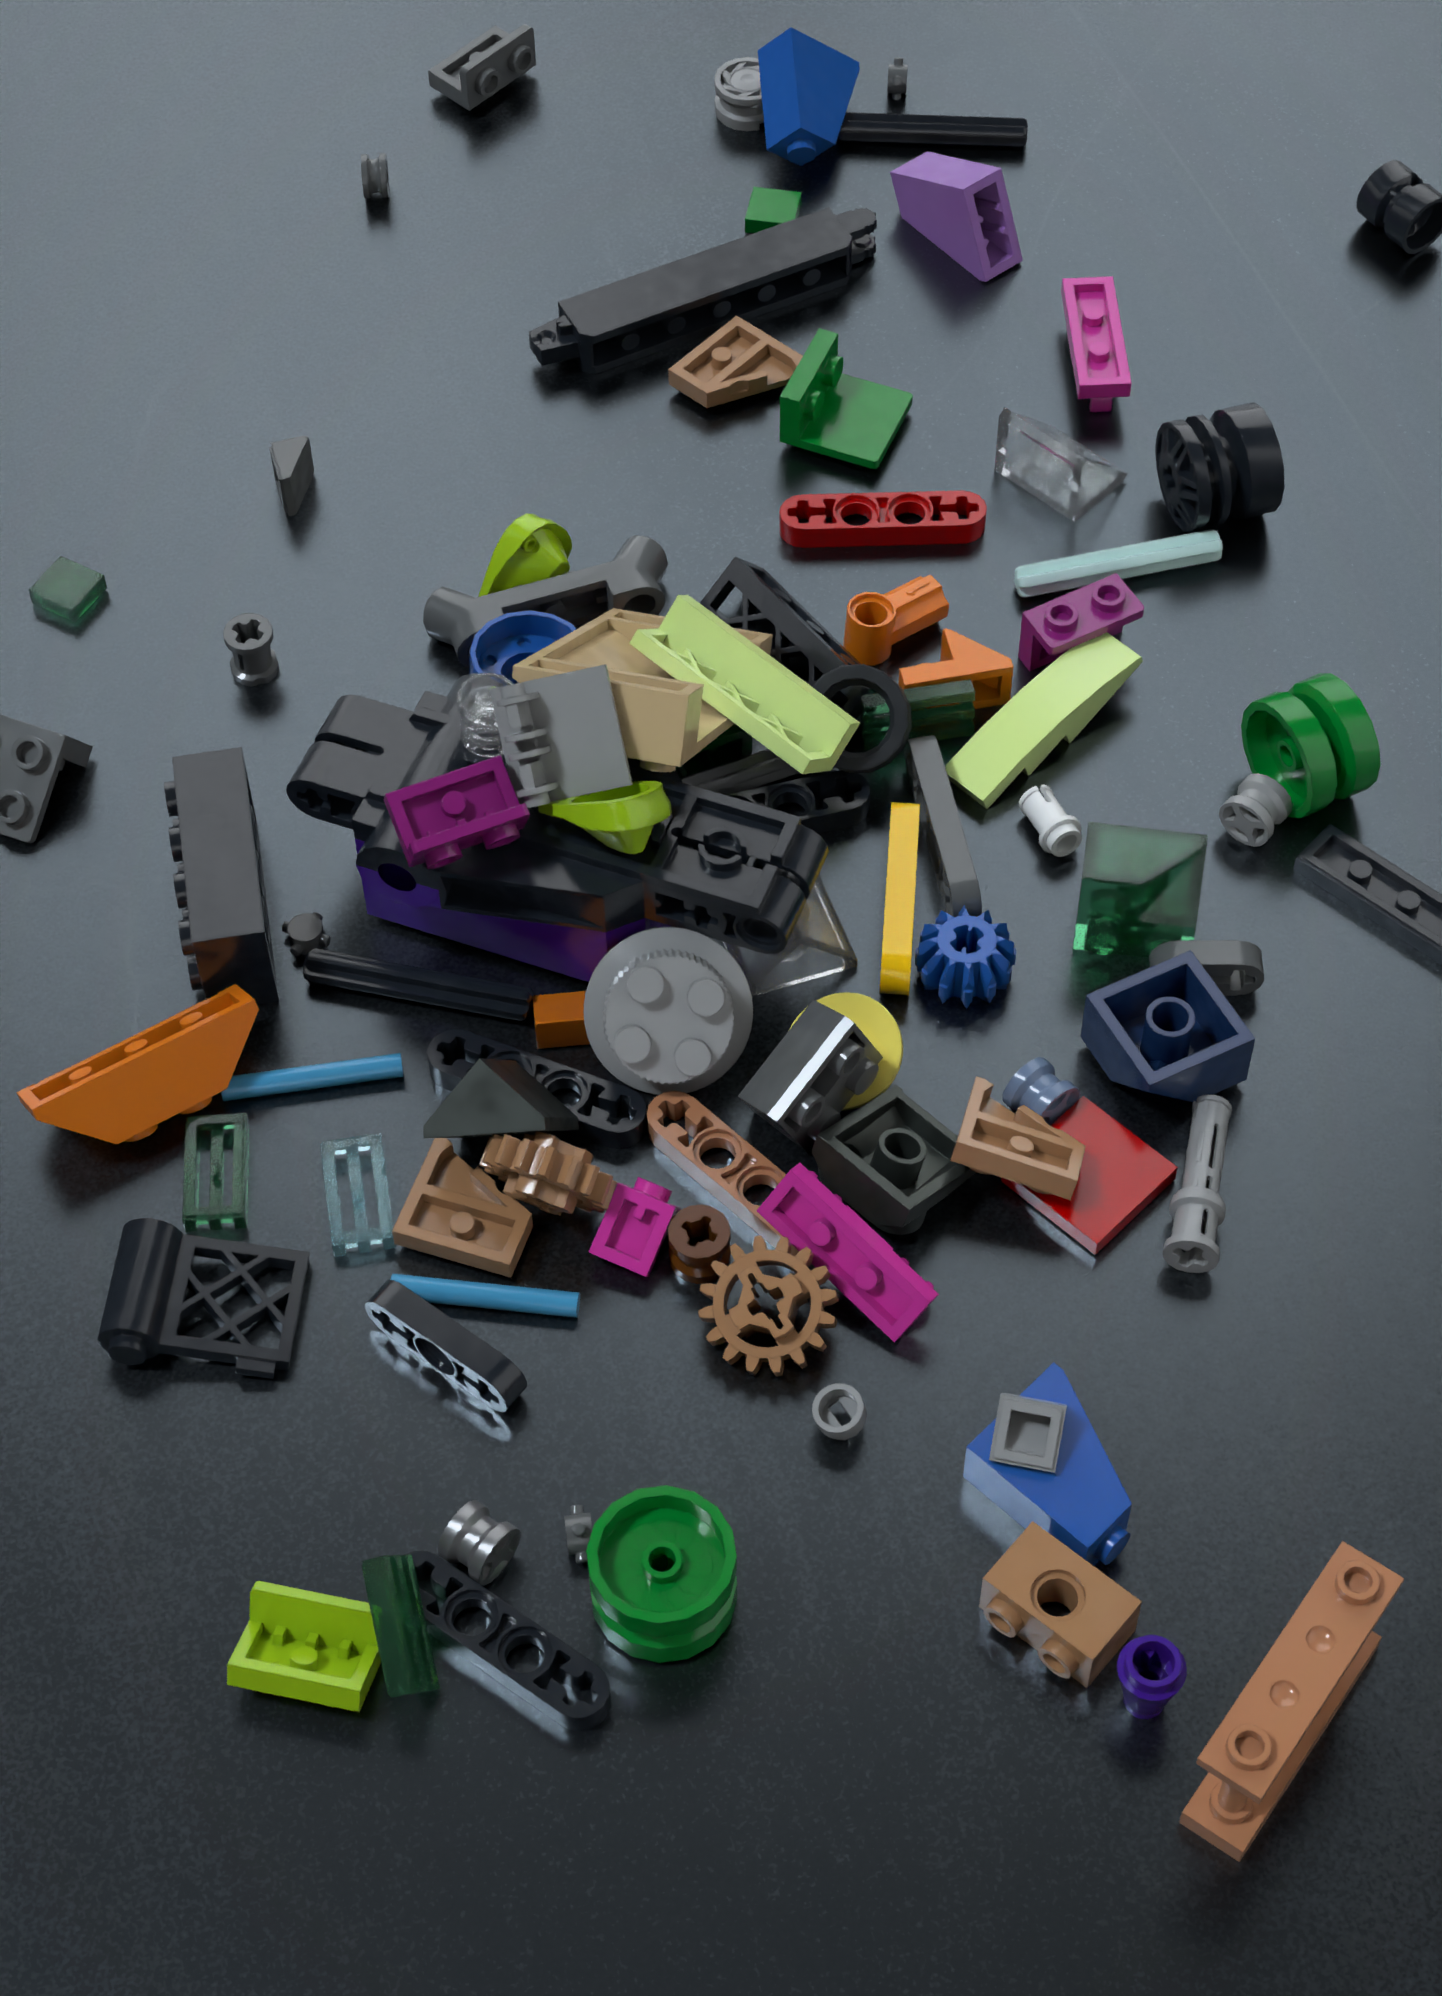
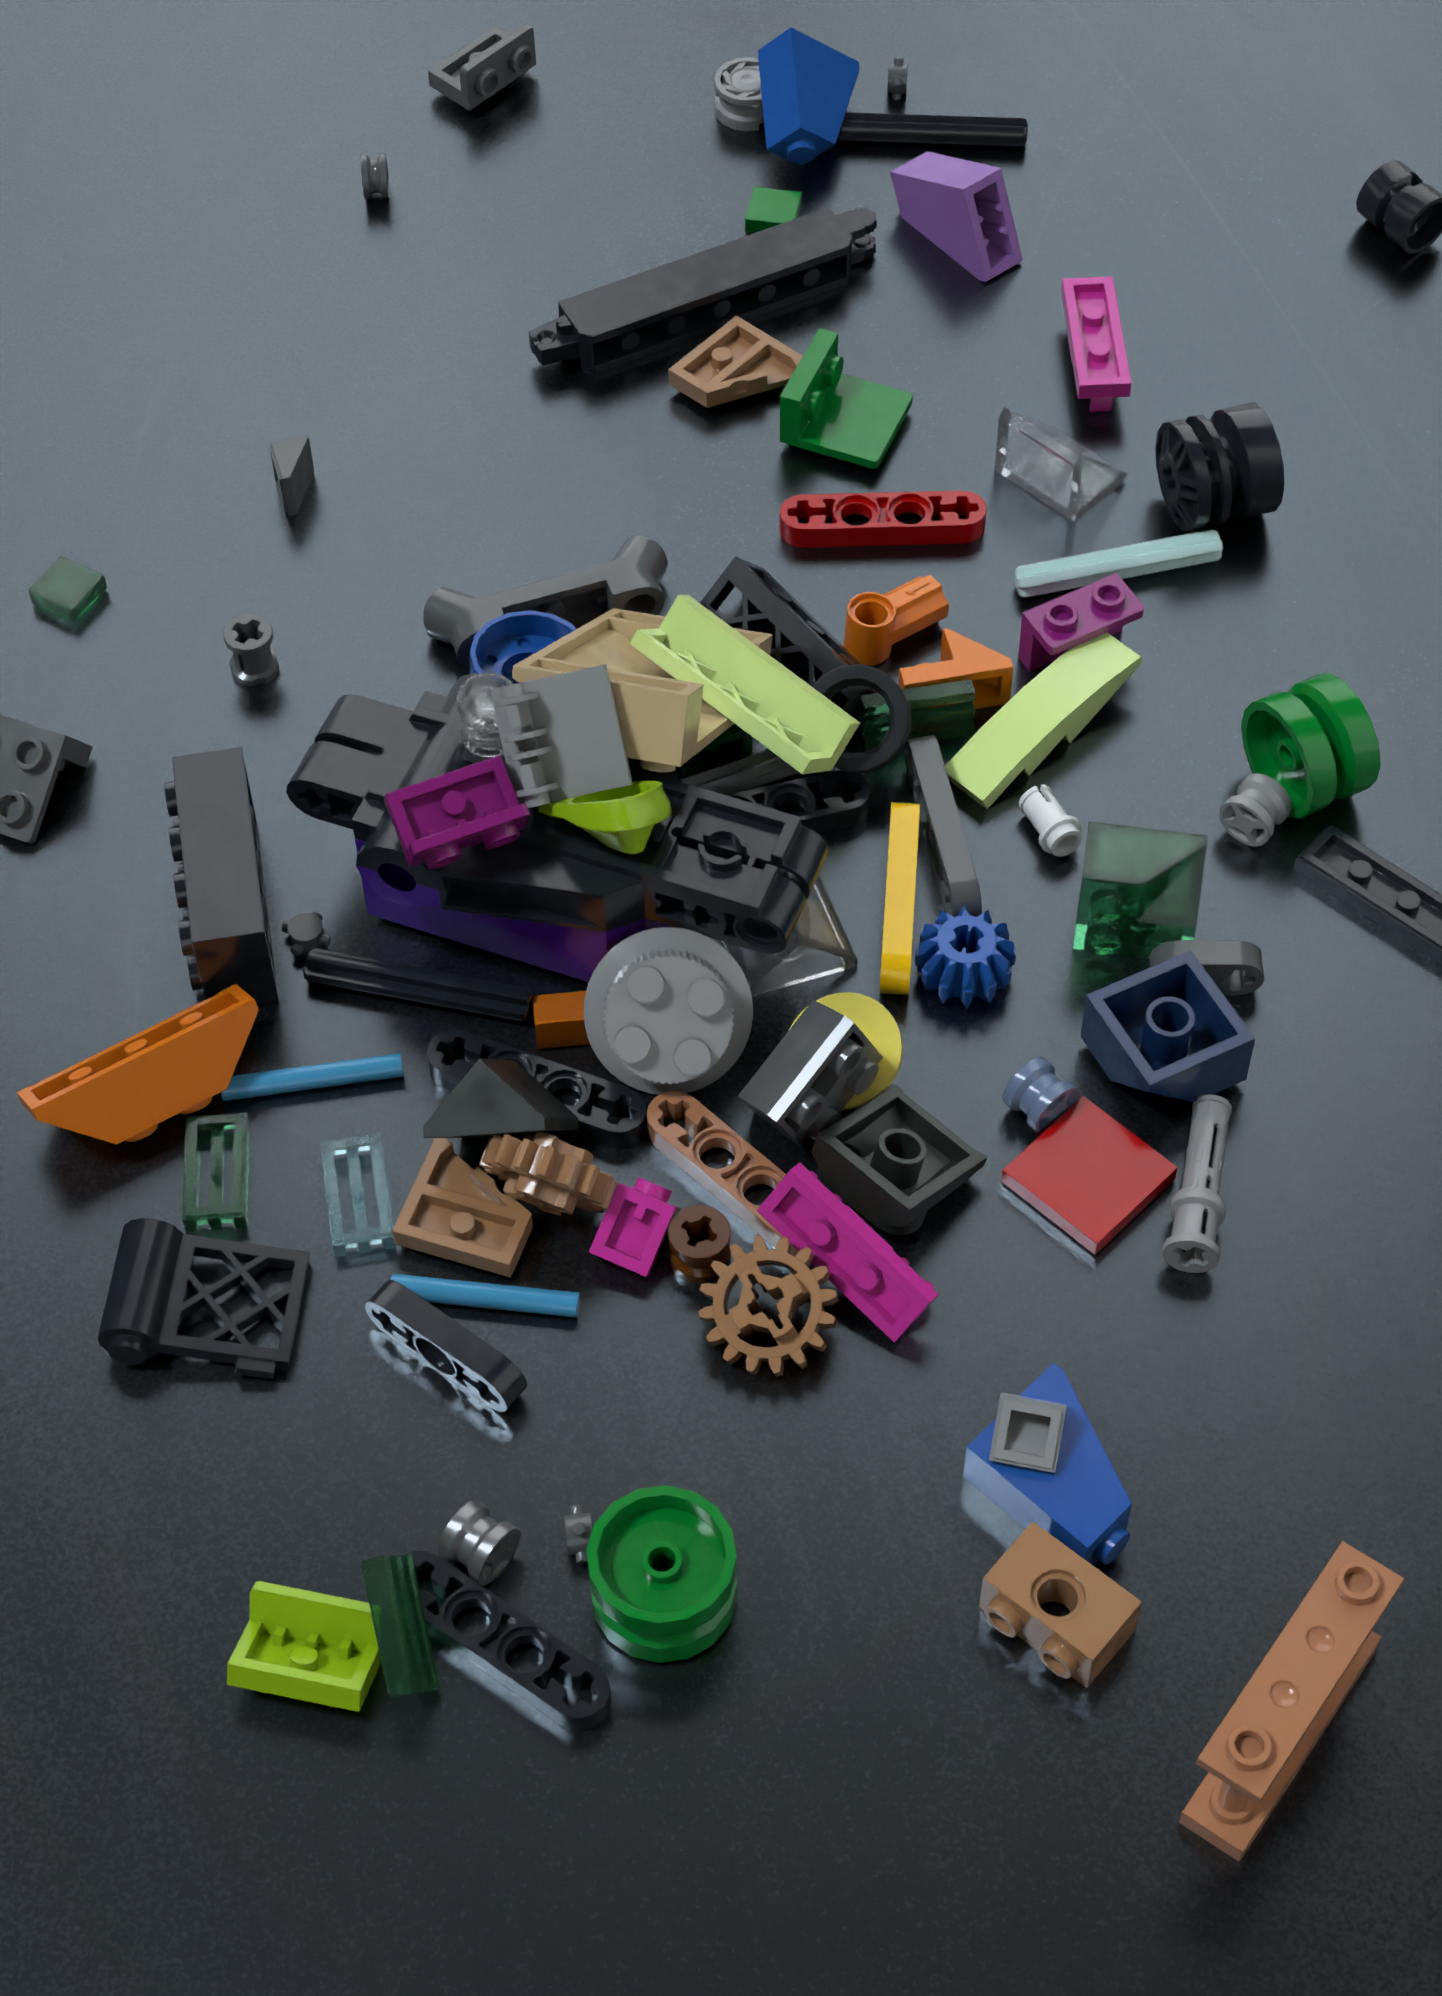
lime piece [479,513,572,597] -> none
light grey hinge [812,1383,867,1441] -> none
medium nougat wing [950,1076,1086,1200] -> none
dark purple cone [1117,1635,1187,1719] -> none

